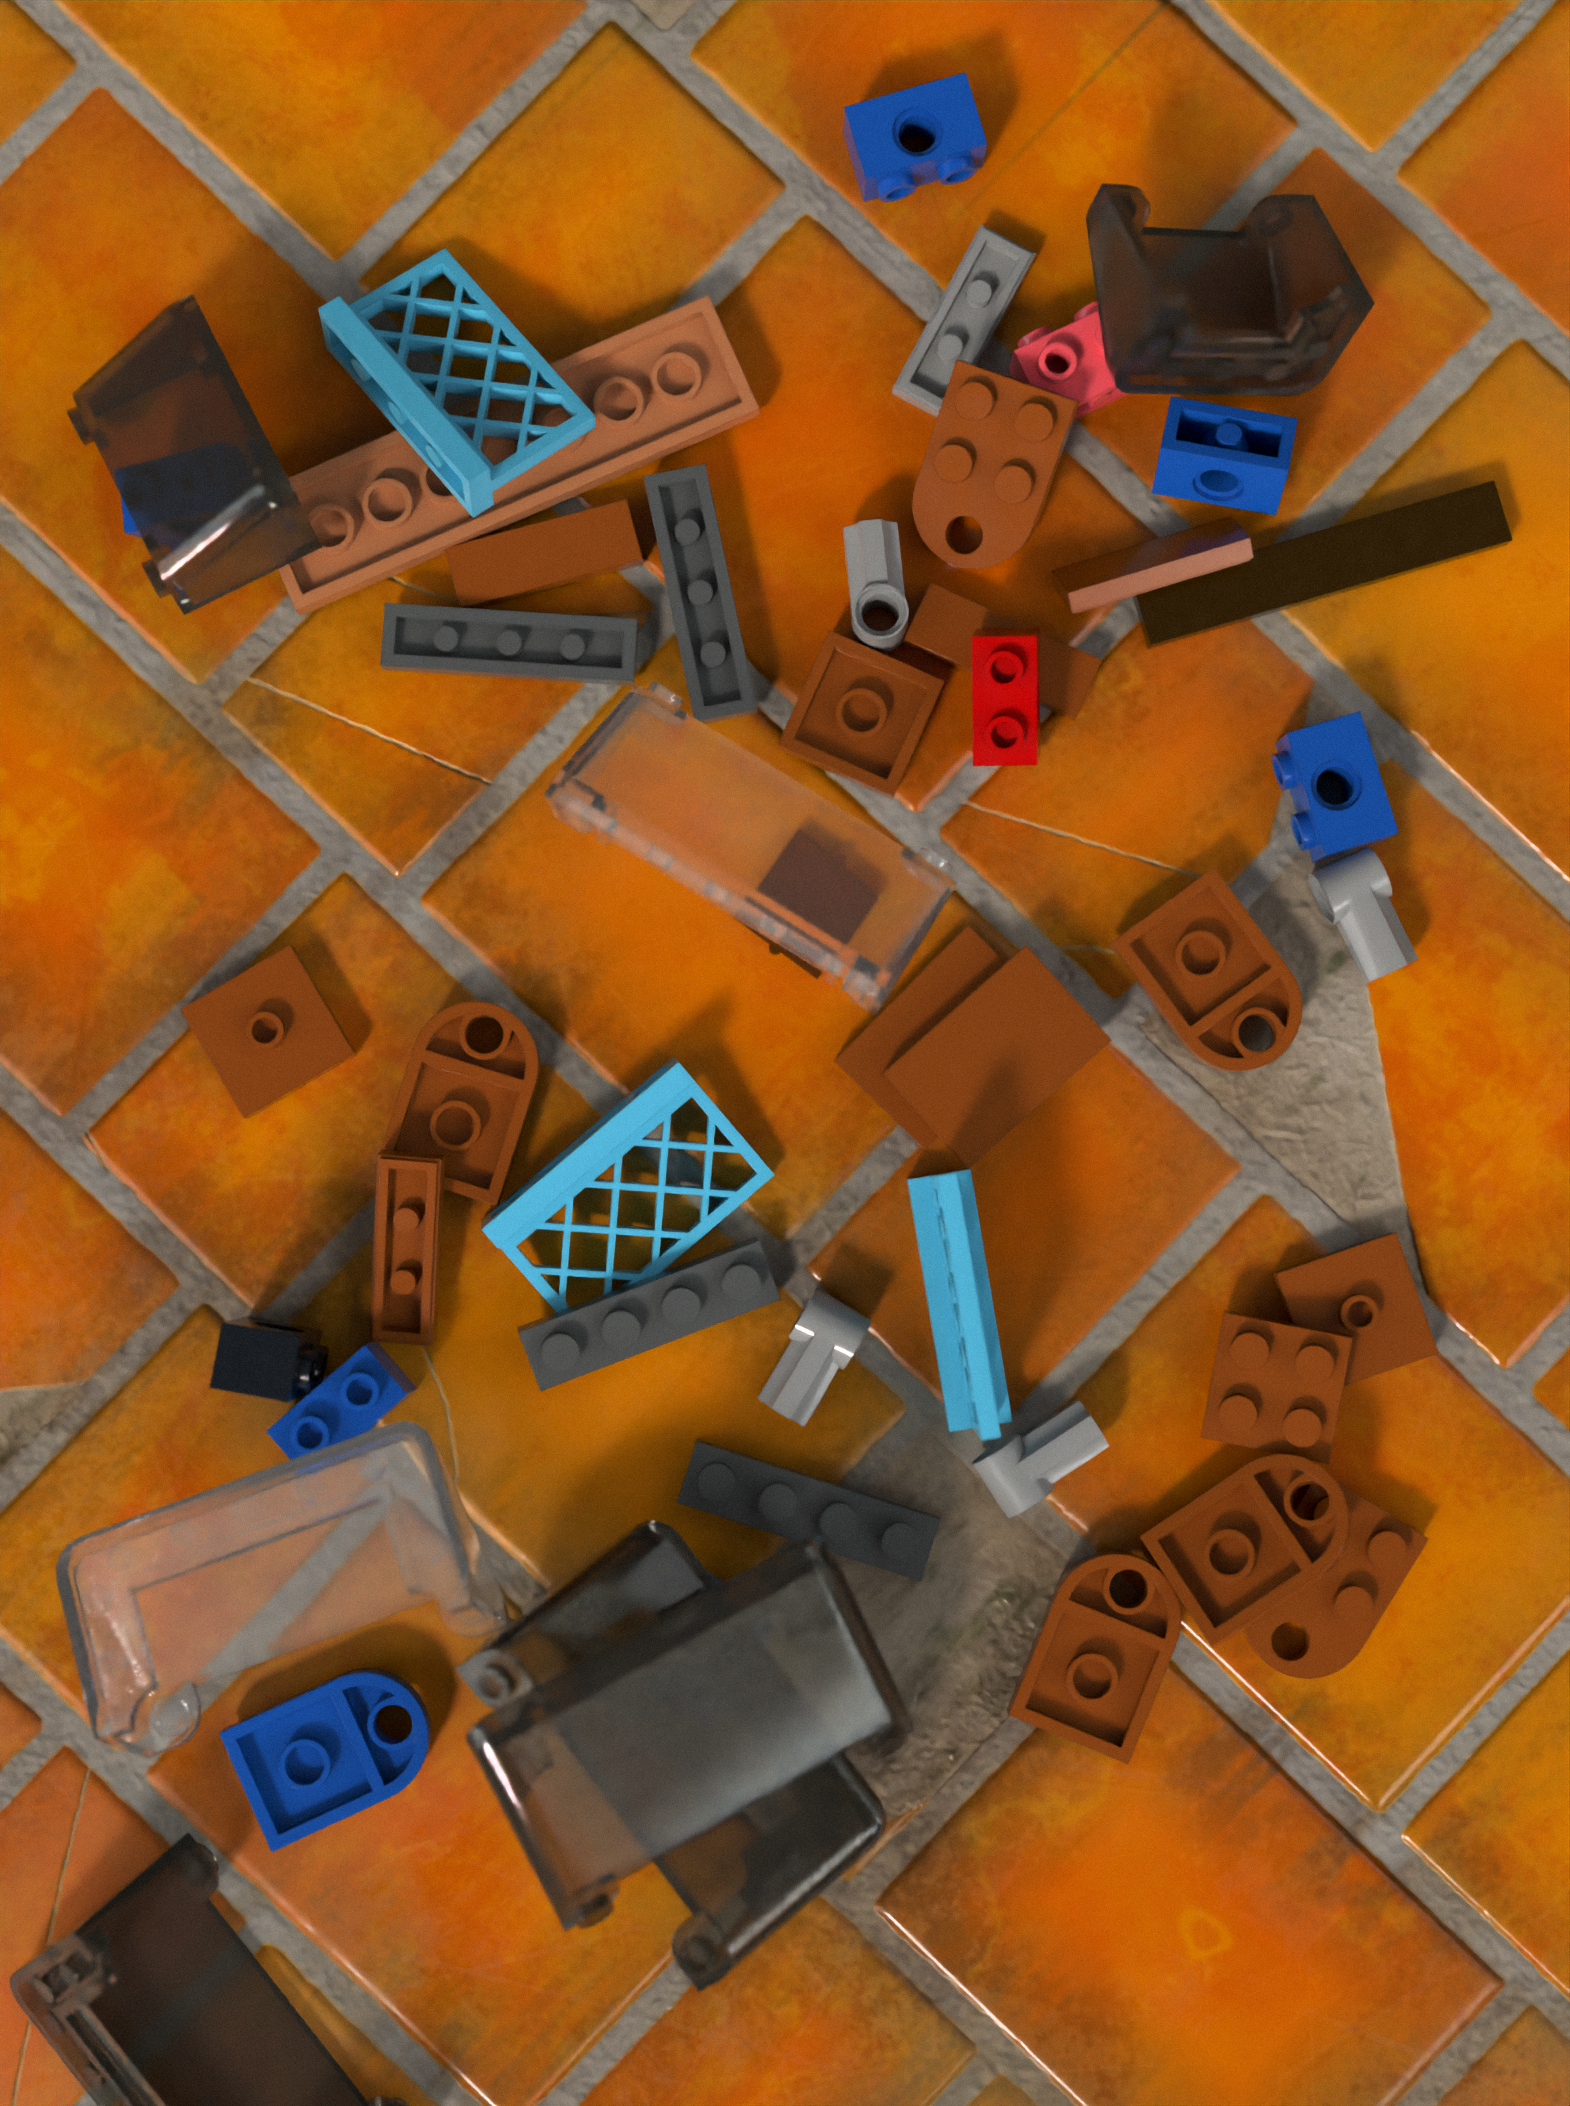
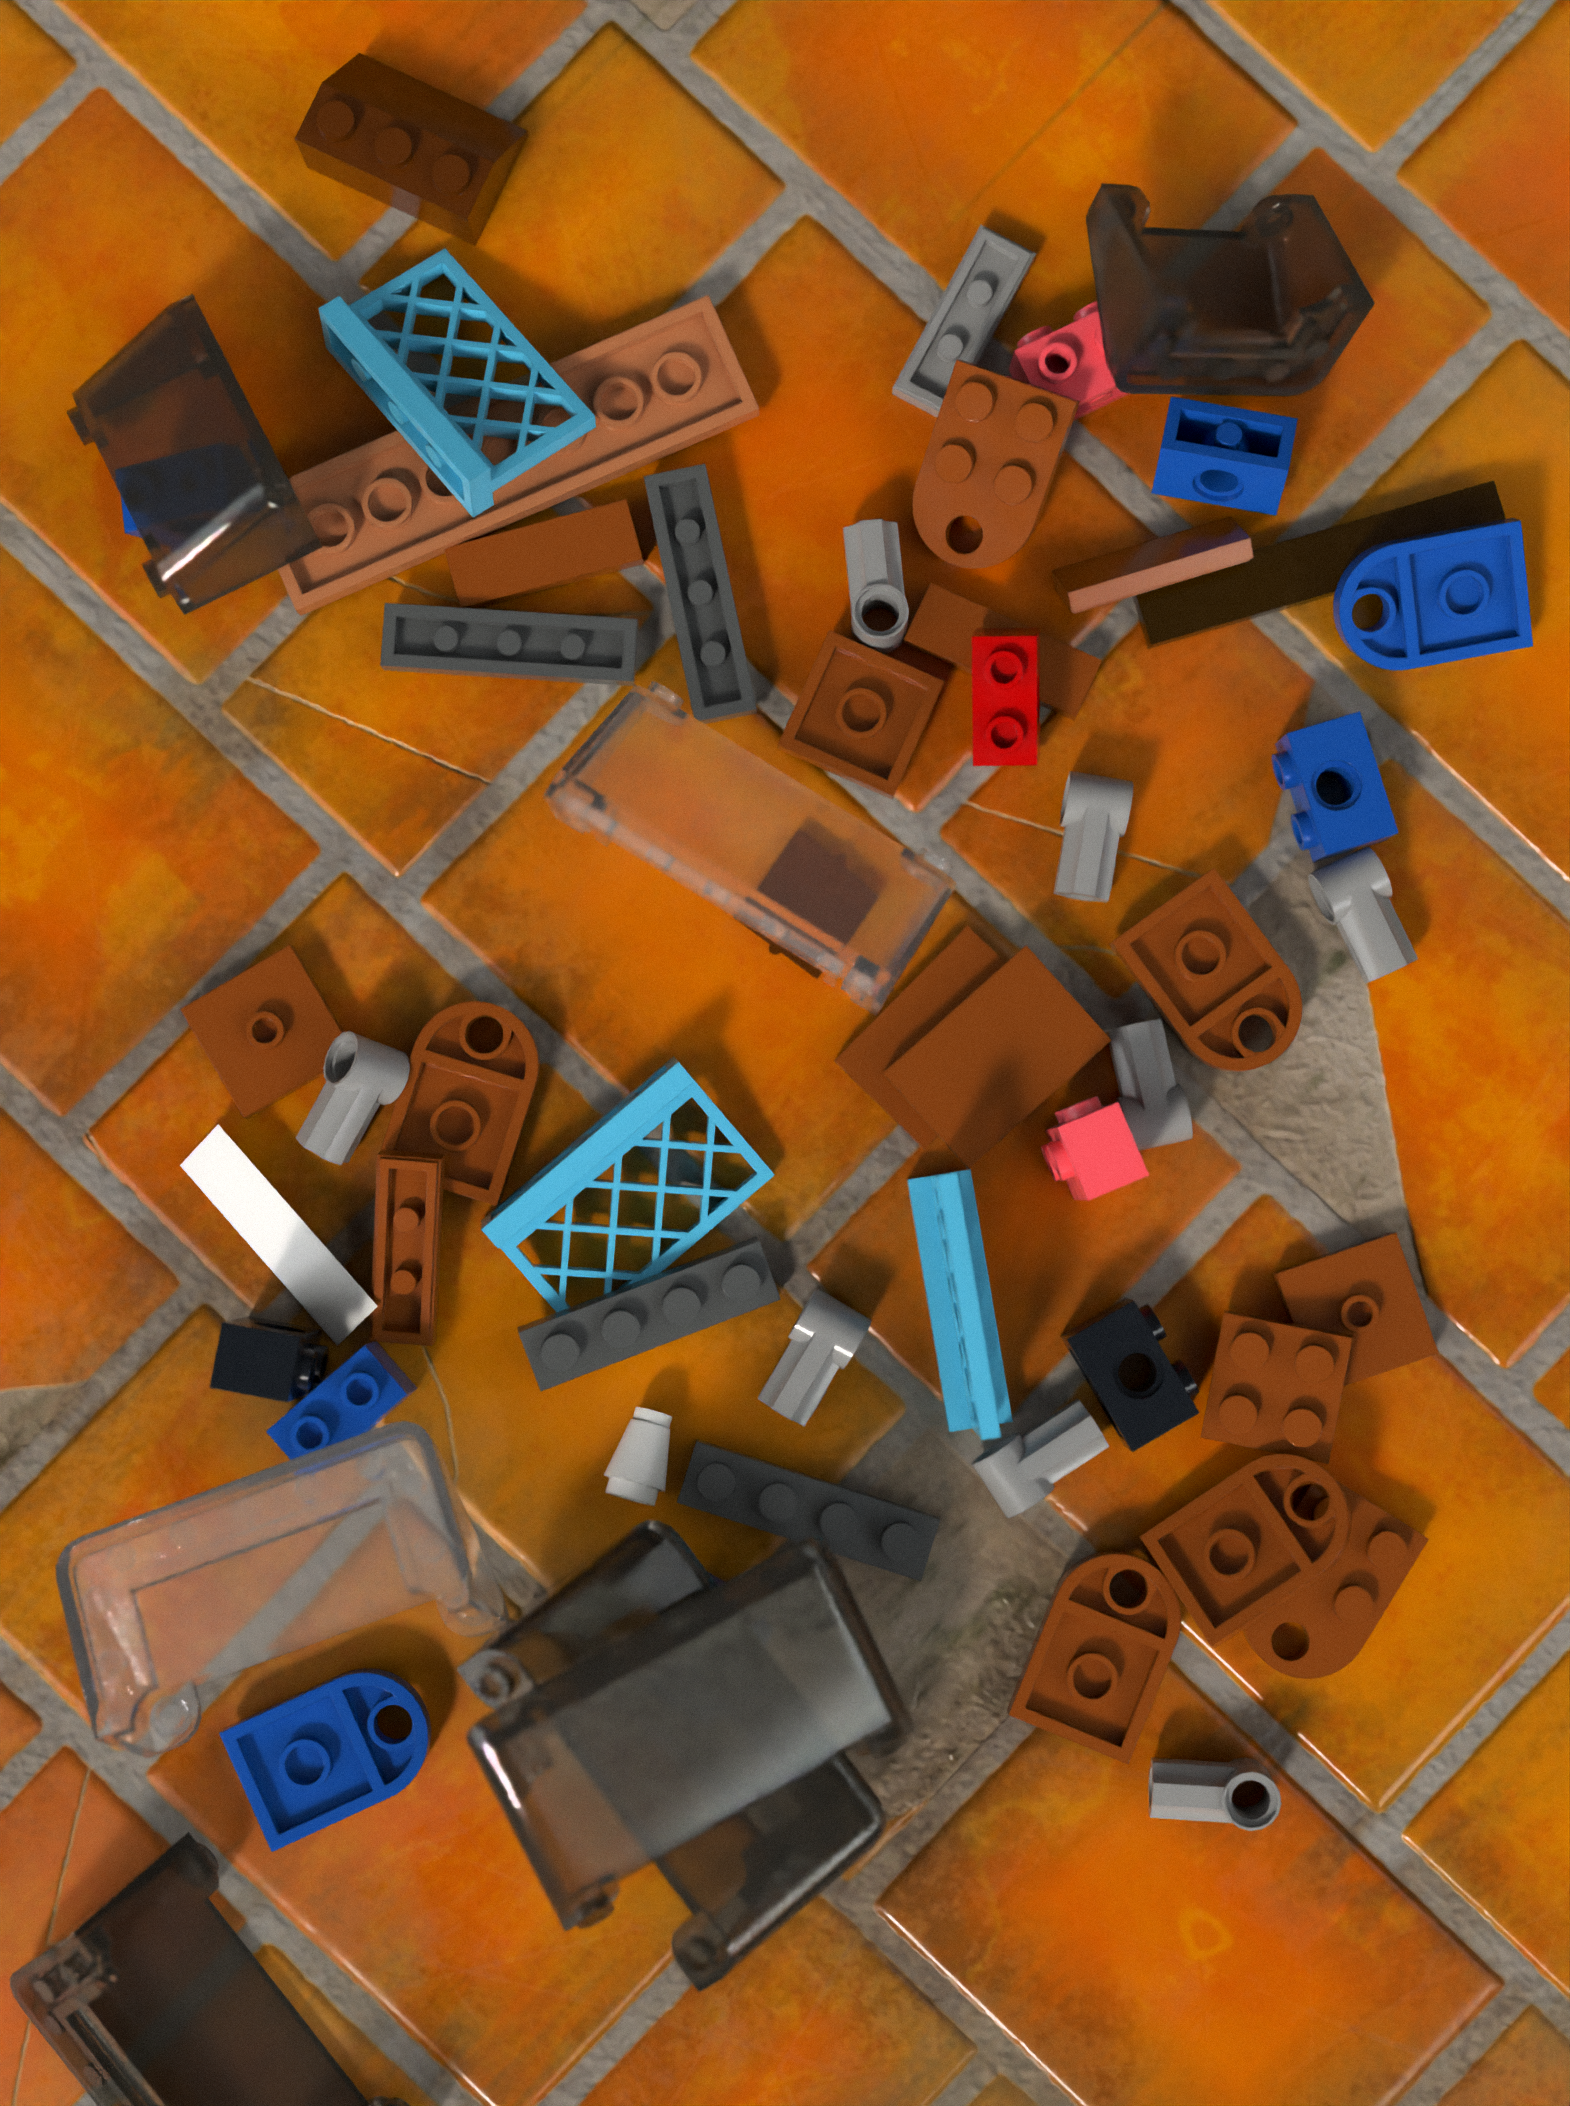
blue brick [843,72,987,202] -> none
none -> white sticker [180,1124,378,1346]
none -> reddish brown slope [295,53,529,246]
none -> light grey piece [296,1031,410,1165]
none -> white cone [604,1407,672,1506]
none -> coral brick [1041,1096,1149,1201]
none -> light grey piece [1053,771,1134,903]
none -> black brick [1060,1298,1199,1452]
none -> light grey piece [1106,1019,1193,1151]
none -> light grey piece [1148,1757,1281,1831]
none -> blue plate [1333,518,1533,671]

